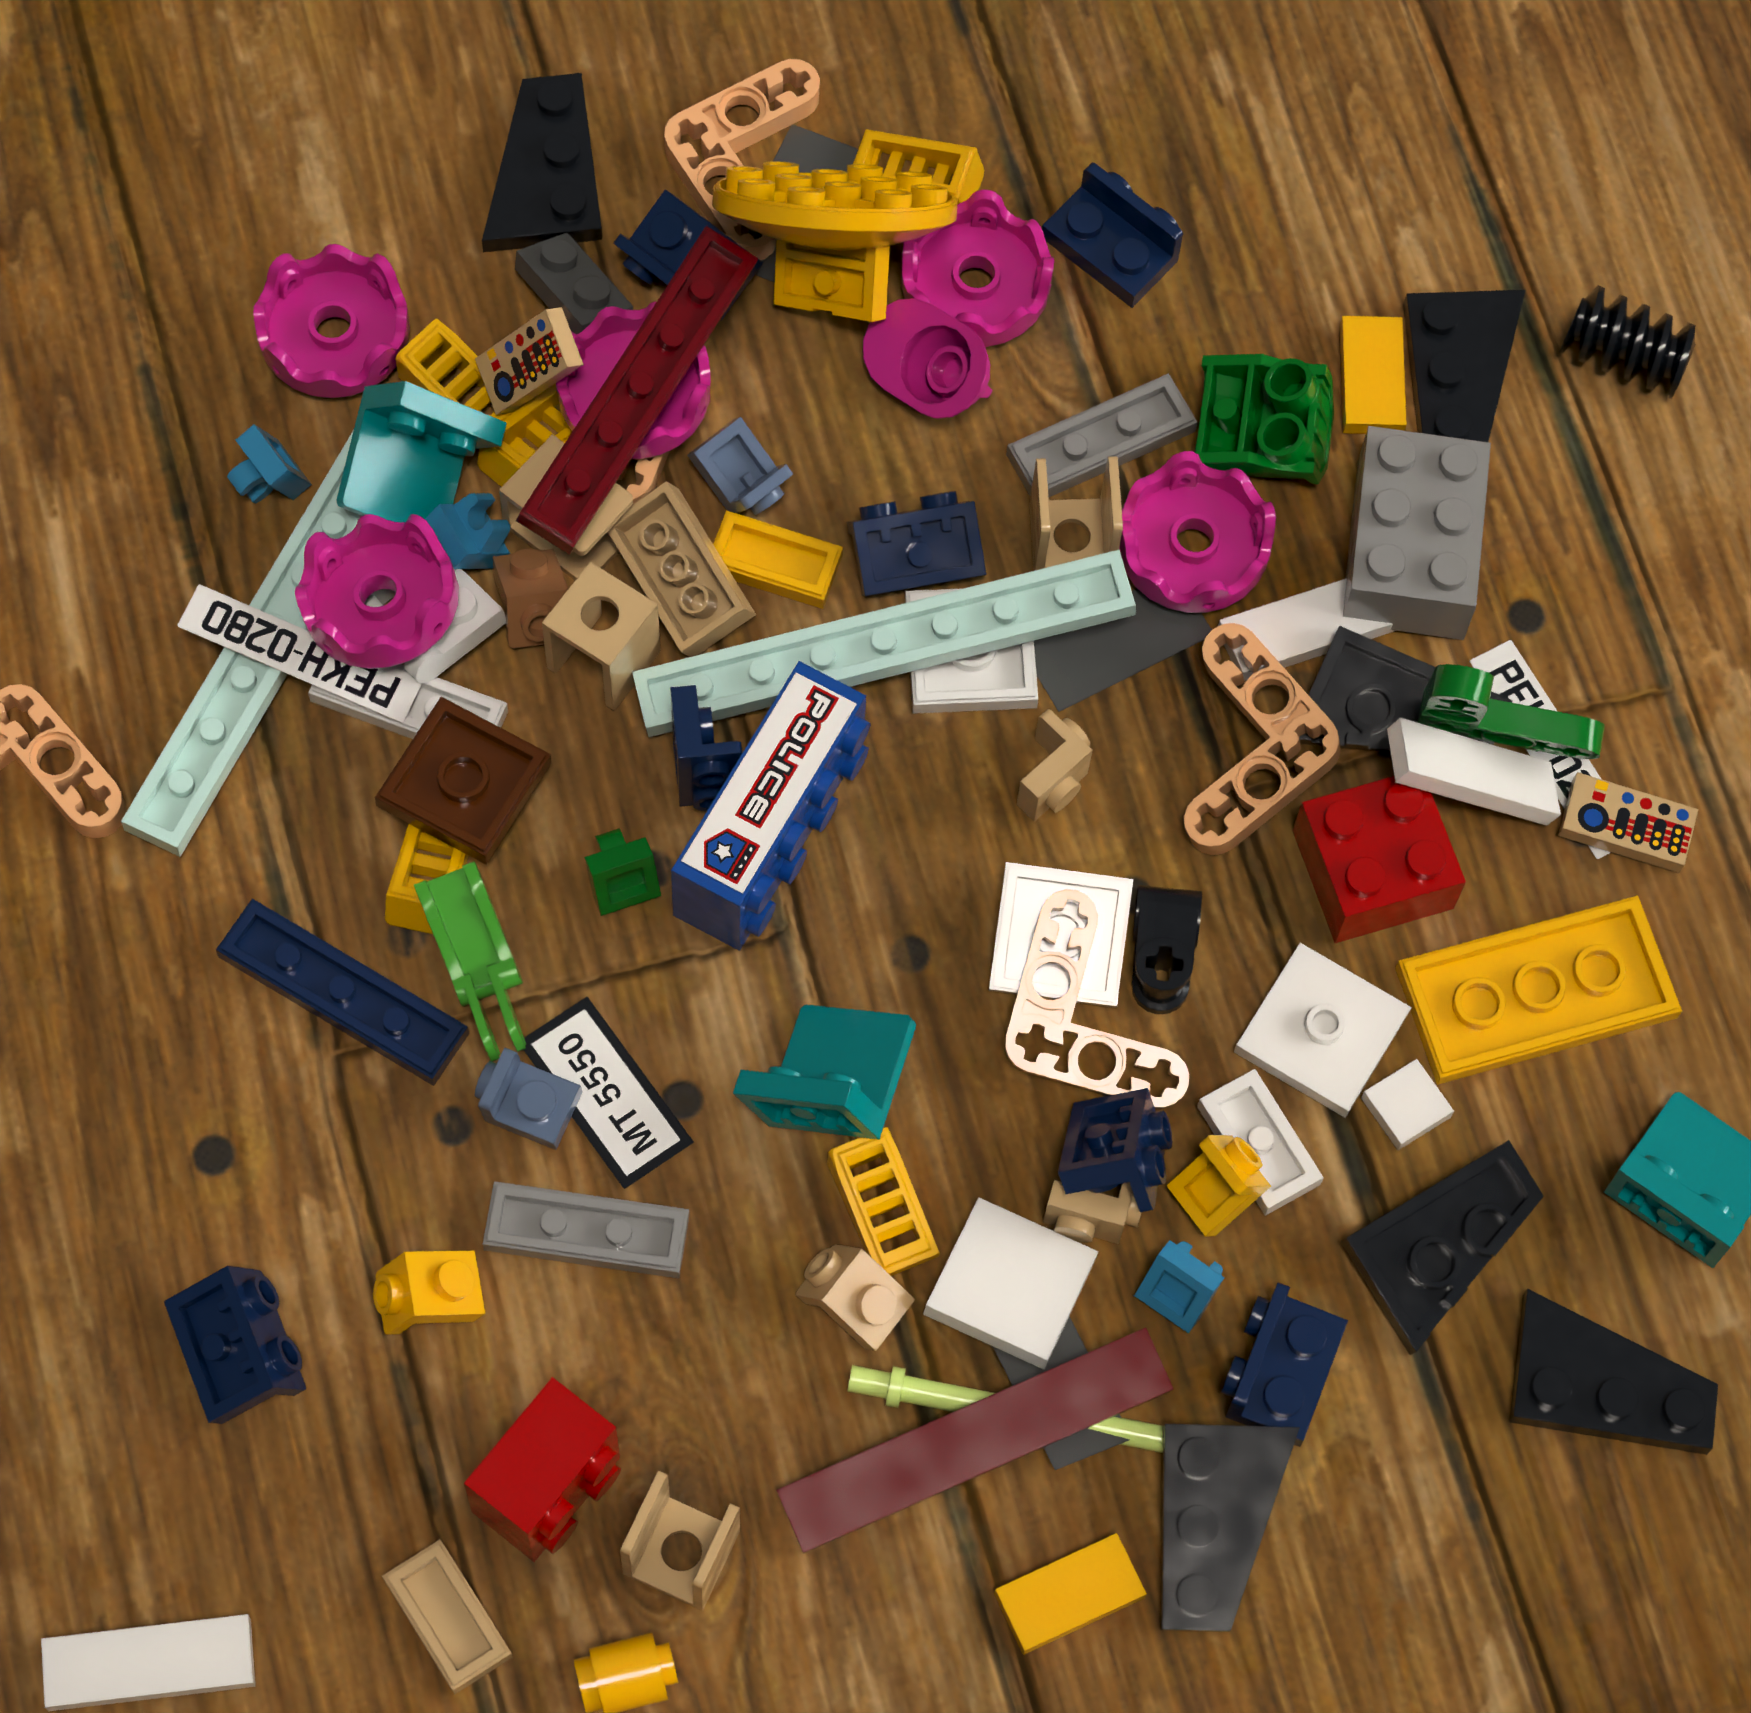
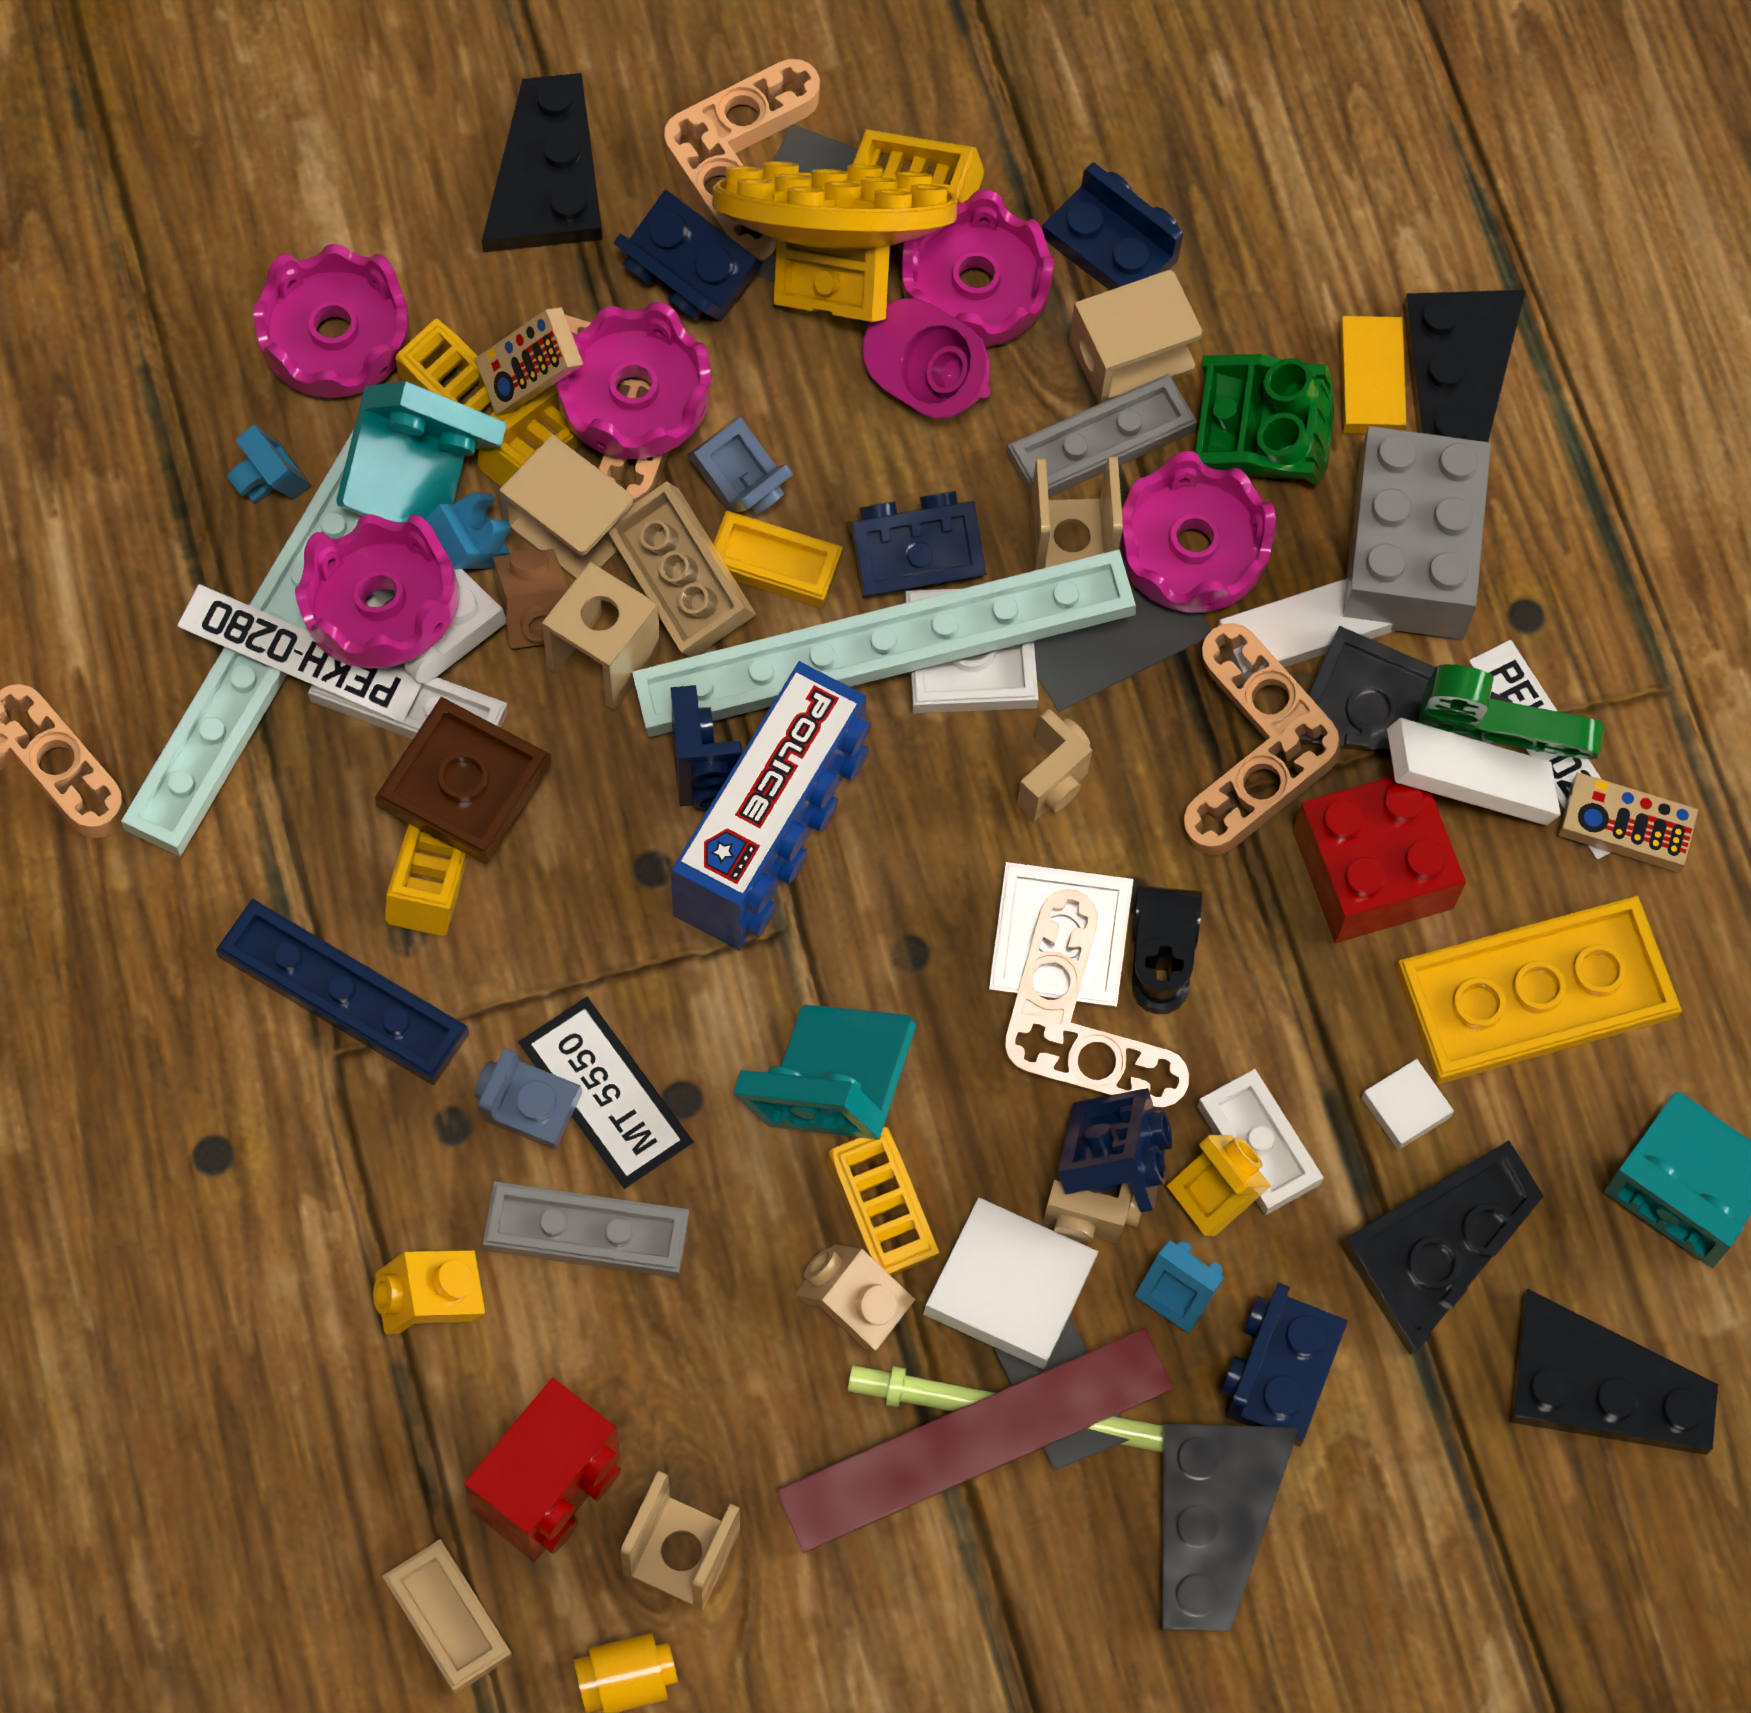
white tile [41,1614,256,1711] -> none
dark blue bracket [164,1266,306,1424] -> none
bright green arm [414,861,526,1061] -> none
dark grey plate [515,233,633,334] -> none
dark red tile [516,226,758,555] -> none
green tile [585,828,661,916] -> none
yellow tile [994,1533,1147,1655] -> none
white plate [1234,943,1412,1118] -> none
black piece [1559,285,1696,399] -> none
none -> tan piece [1069,270,1203,404]

